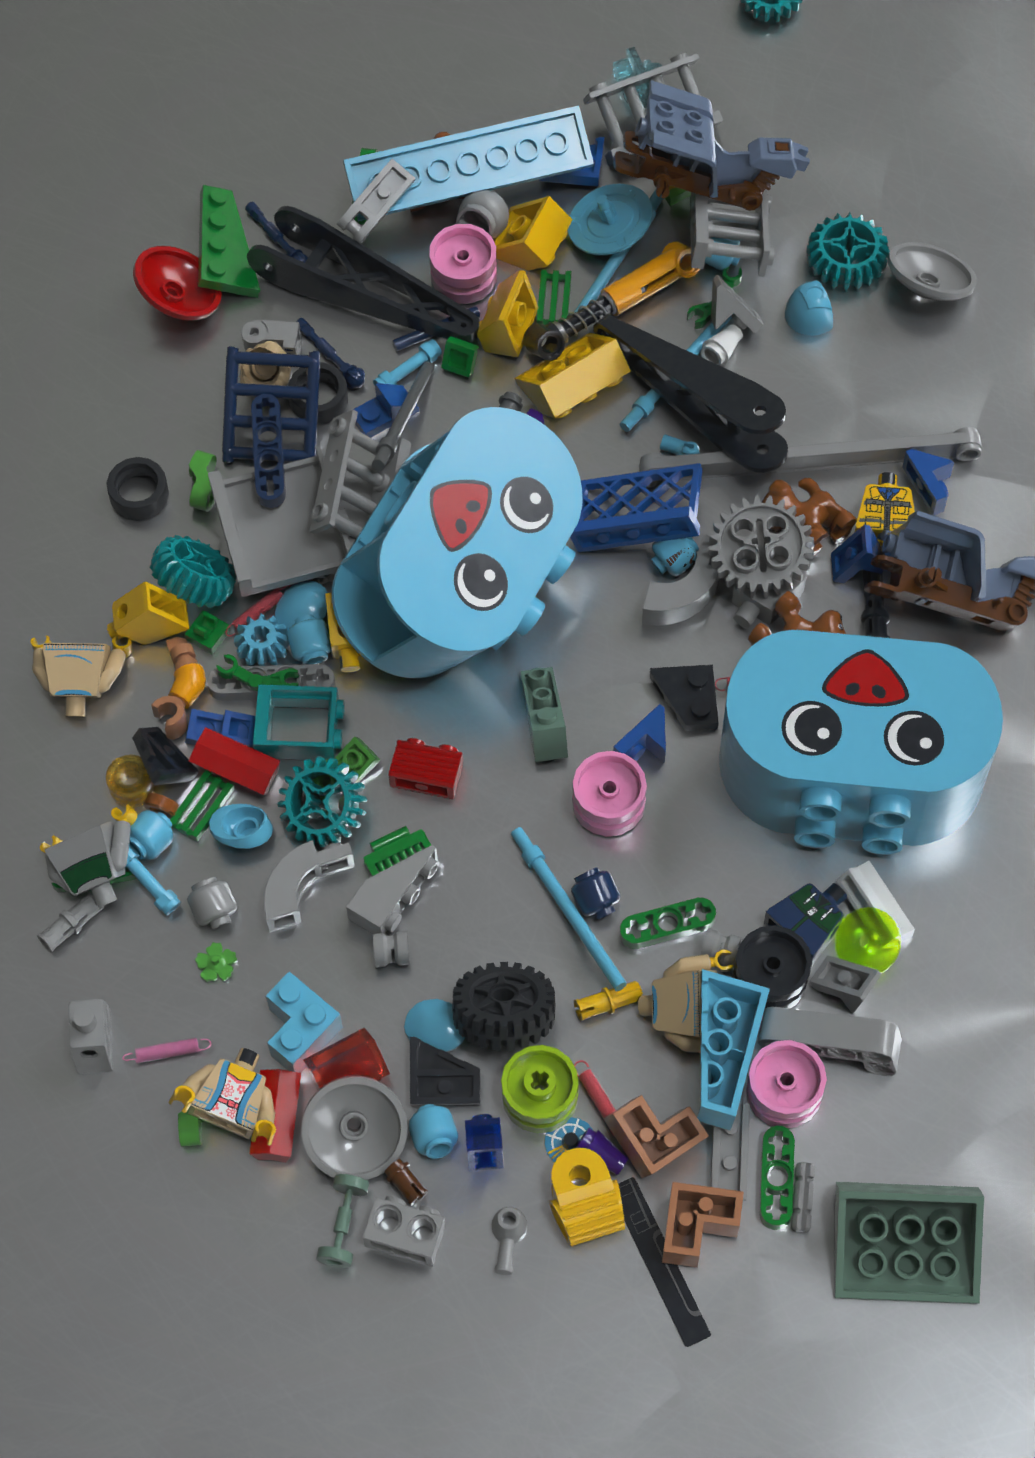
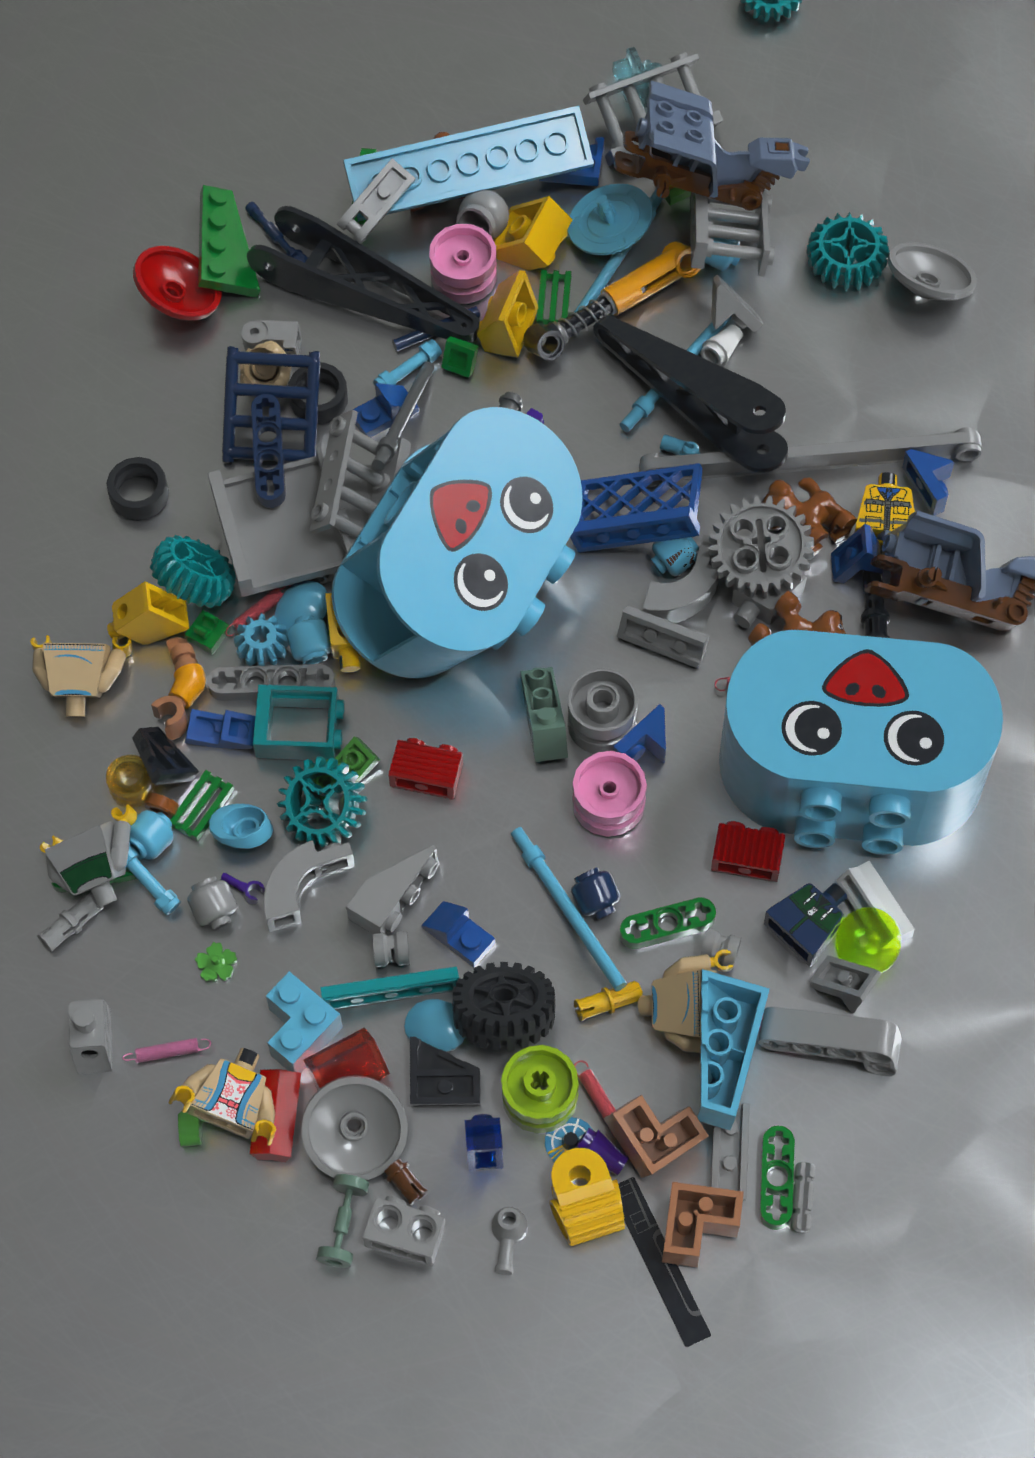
red piece [188,727,280,795] -> none
bright green piece [189,450,217,512] -> none
green piece [216,654,299,691] -> none
dark blue piece [296,318,365,389] -> none
green piece [363,826,431,877] -> none
medium azure head [408,1104,458,1159] -> none
yellow slope [514,333,631,419] -> none
black wing [650,664,719,731] -> none
green piece [687,267,742,329] -> none
black wheel [732,925,812,1009] -> none
bright pink wheel [746,1040,827,1128] -> none
medium azure helmet [785,280,833,336] -> none
sand green slope [835,1182,984,1303] -> none
none -> dark purple hand [221,873,265,905]
none -> teal tile [320,966,459,1009]
none -> blue slope [421,901,496,968]
none -> light grey wheel [568,668,638,754]
none -> light grey hinge [617,605,710,668]
none -> red brick [711,821,786,882]

